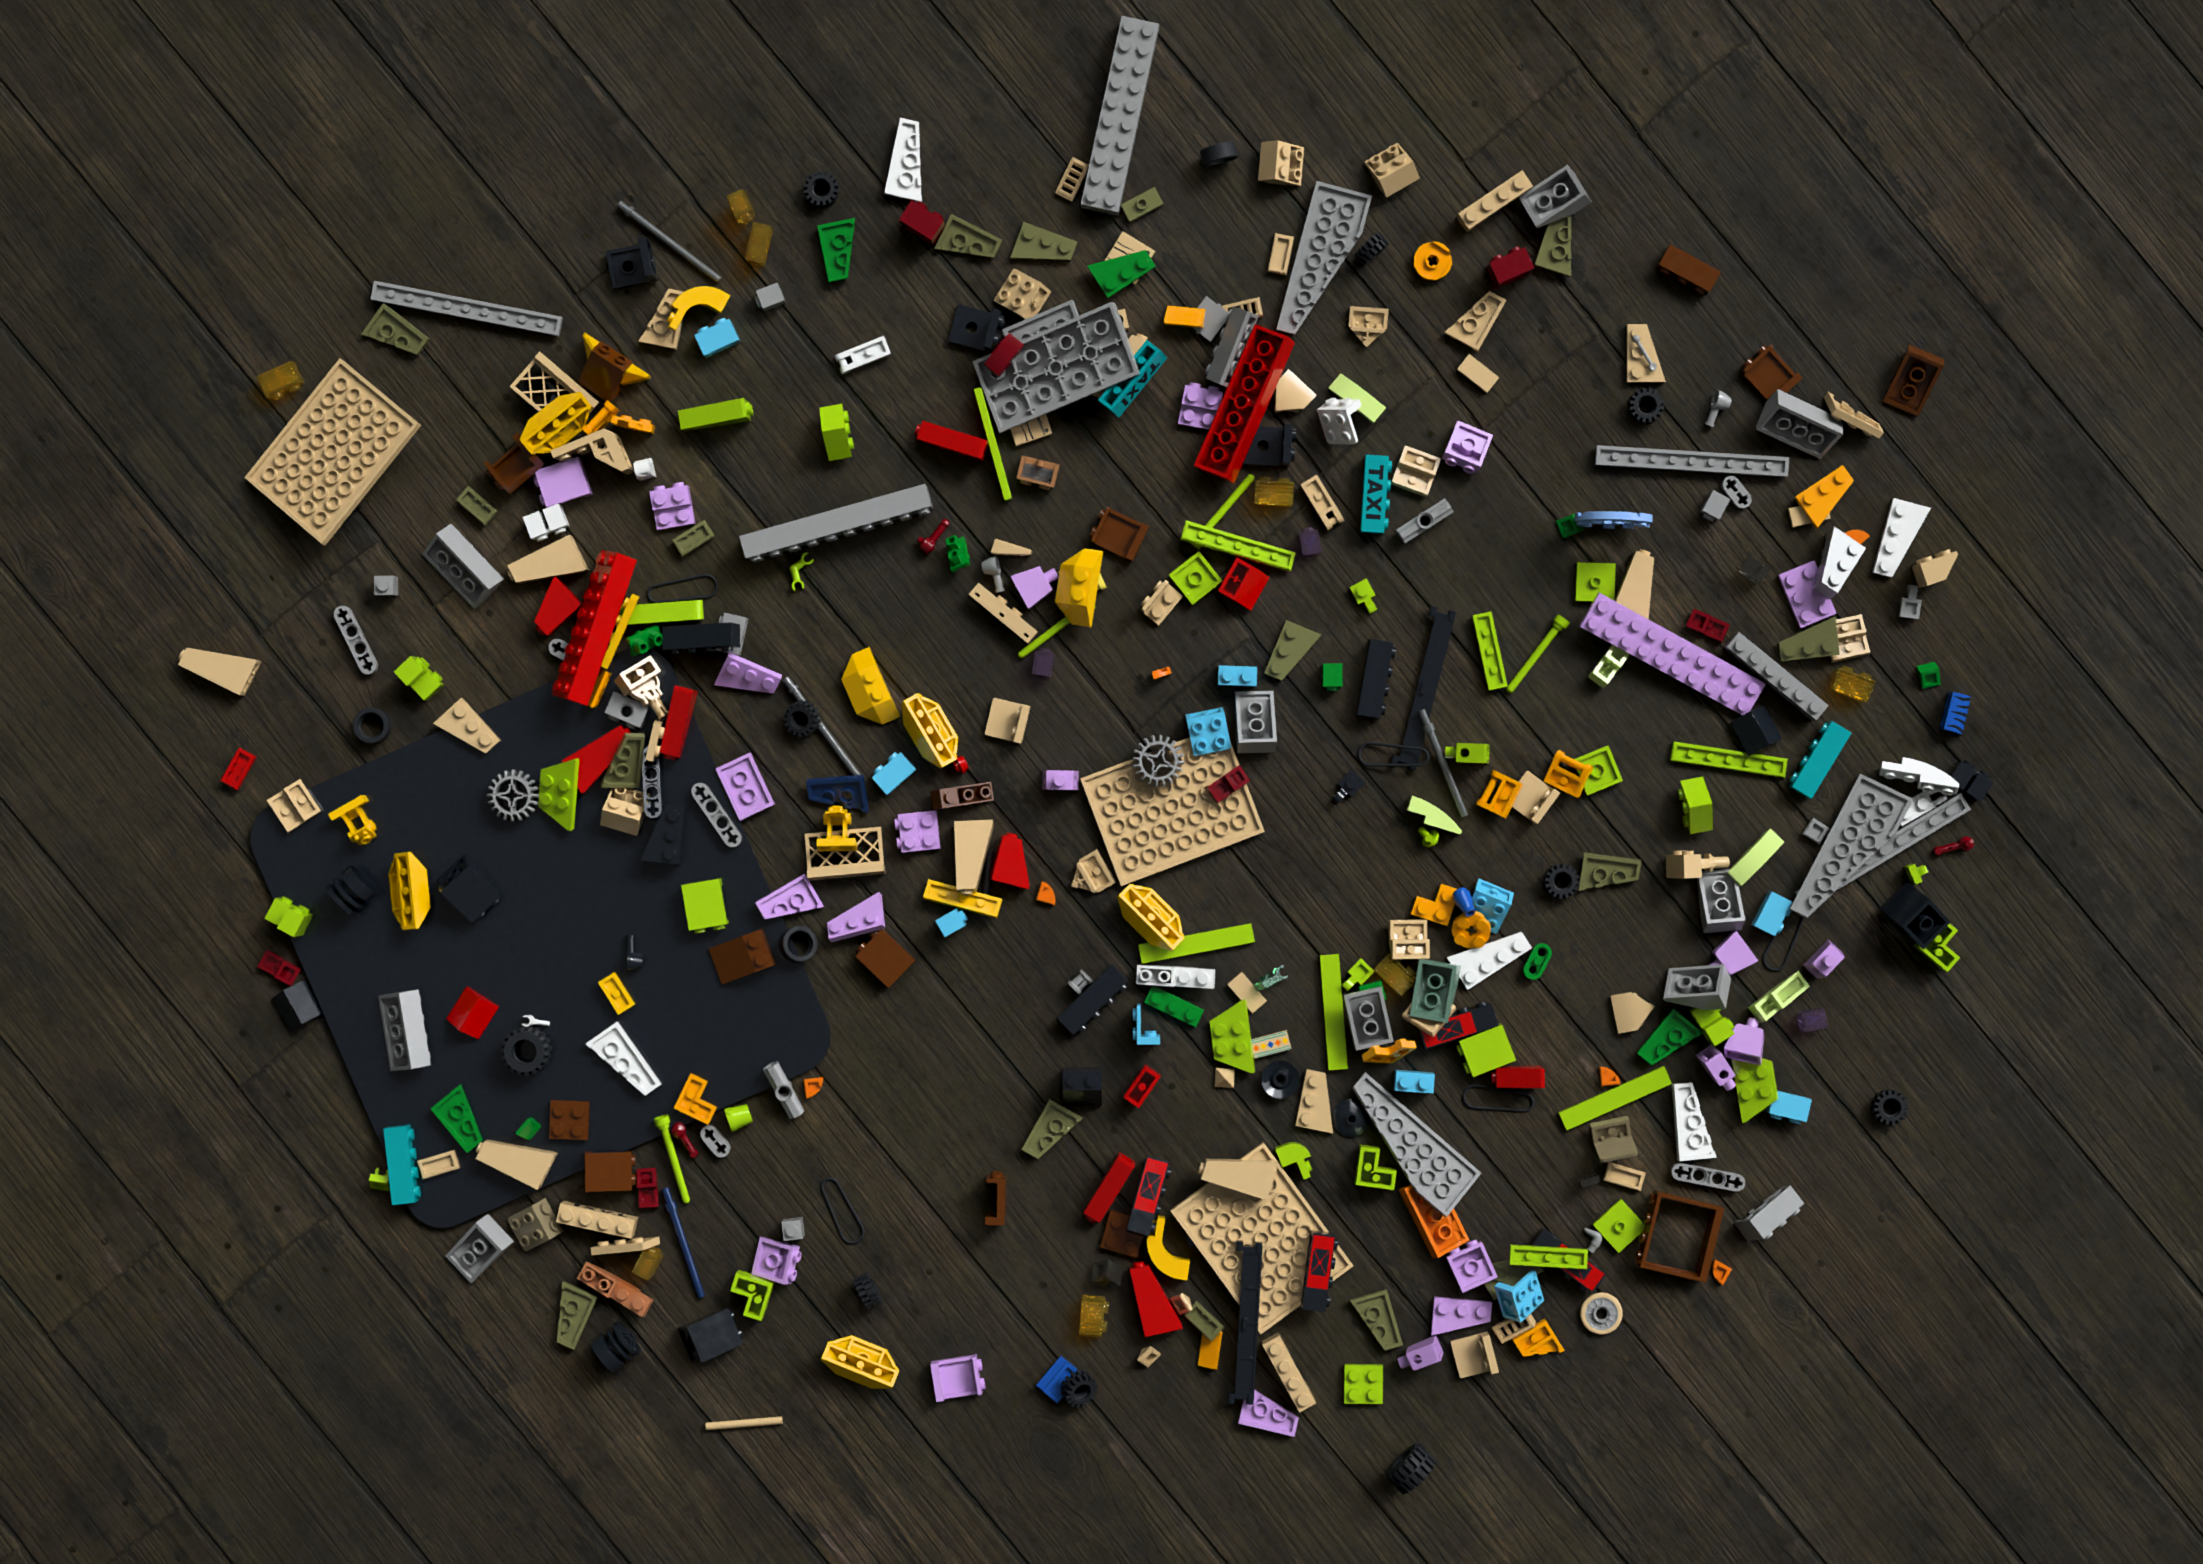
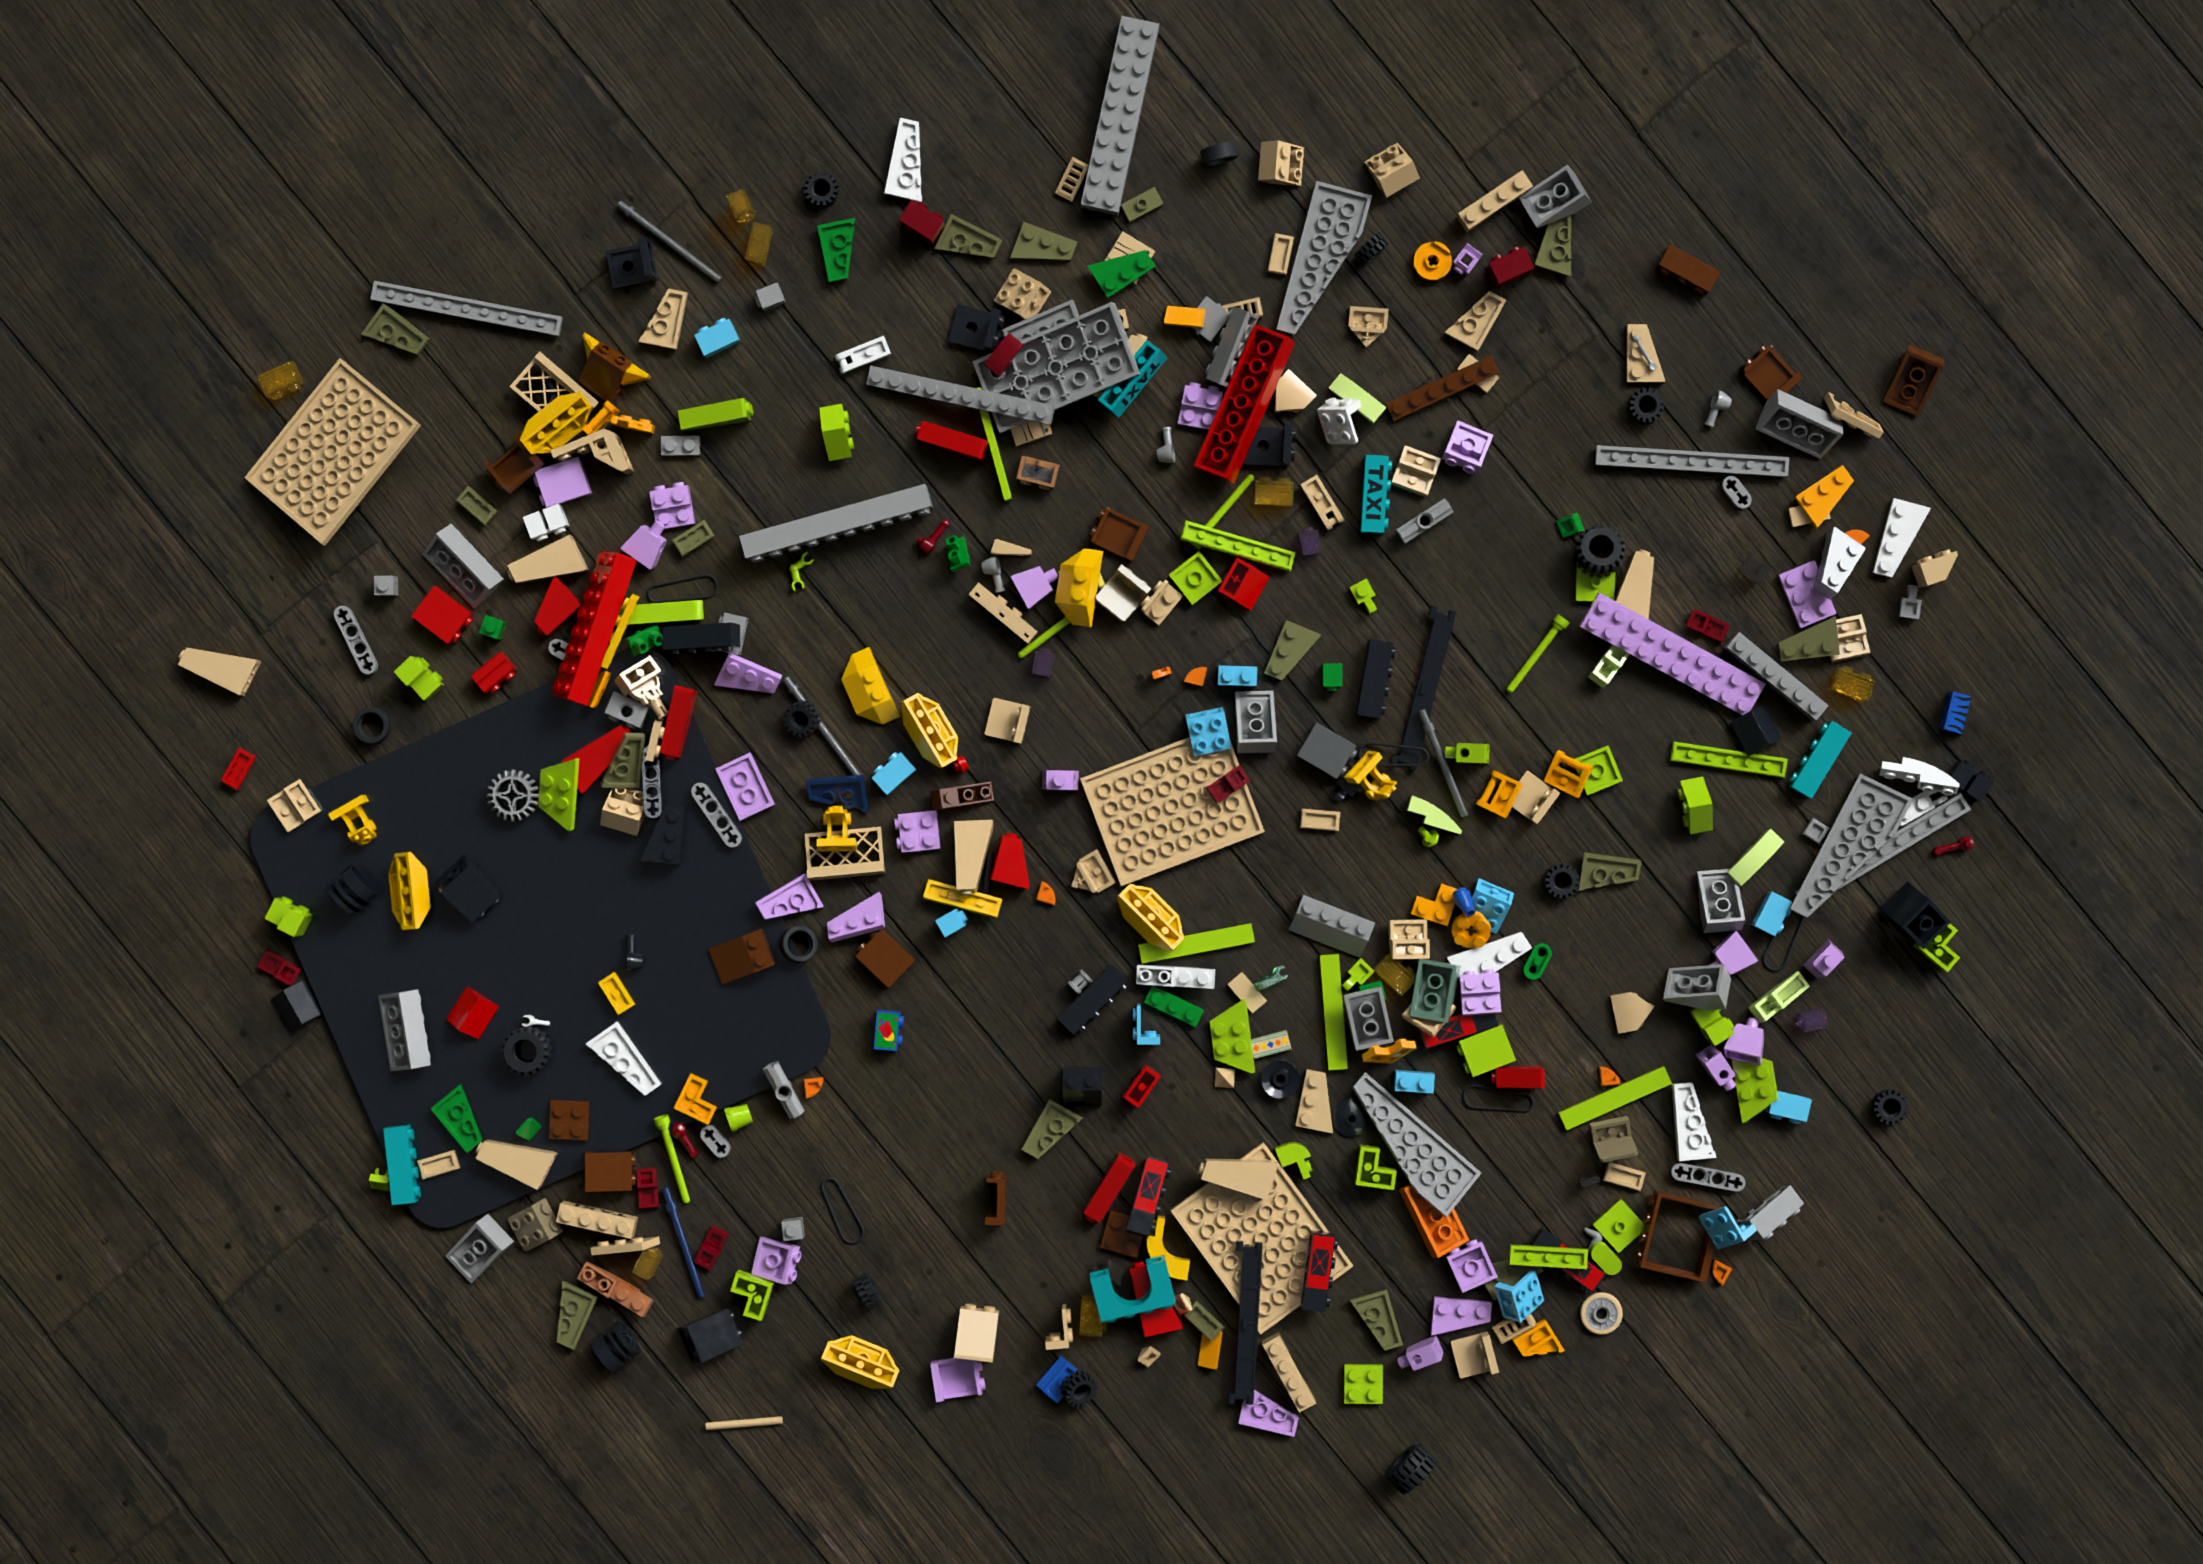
tan wing [433,698,501,753] -> none
white leg [633,458,656,481] -> none
yellow arch [666,286,730,331] -> none
lime panel [681,878,729,933] -> none
light grey gear [1132,735,1184,787] -> none
lime plate [1472,611,1508,691] -> none
light blue plate [1574,511,1653,529] -> none
green wing [1636,1008,1703,1065] -> none
tan brick [1666,850,1730,879] -> none
light grey brick [1700,490,1730,522] -> none
lime tile [1904,864,1928,885] -> none
green slope [1917,662,1941,689] -> none
none -> red brick [411,586,474,645]
none -> red brick [471,651,517,694]
none -> green brick [479,615,507,640]
none -> lavender torso [620,521,667,569]
none -> light grey plate [661,436,700,456]
none -> dark red slope [694,1225,729,1271]
none -> light grey plate [867,366,1055,425]
none -> brick [874,1010,904,1051]
none -> slope [954,1304,999,1362]
none -> tan bracket [1045,1304,1073,1350]
none -> teal arch [1089,1255,1176,1323]
none -> bracket [1095,564,1151,622]
none -> light grey bar [1157,427,1175,463]
none -> orange tile [1184,667,1207,686]
none -> light grey slope [1289,894,1375,958]
none -> dark grey brick [1296,722,1357,779]
none -> tan tile [1300,809,1340,831]
none -> yellow tile [1344,751,1397,801]
none -> reddish brown plate [1386,355,1500,421]
none -> lavender window [1452,243,1483,275]
none -> lavender plate [1459,969,1502,1016]
none -> black tyre [1574,525,1625,578]
none -> lime tile [1590,1242,1622,1275]
none -> medium azure bracket [1699,1206,1757,1250]

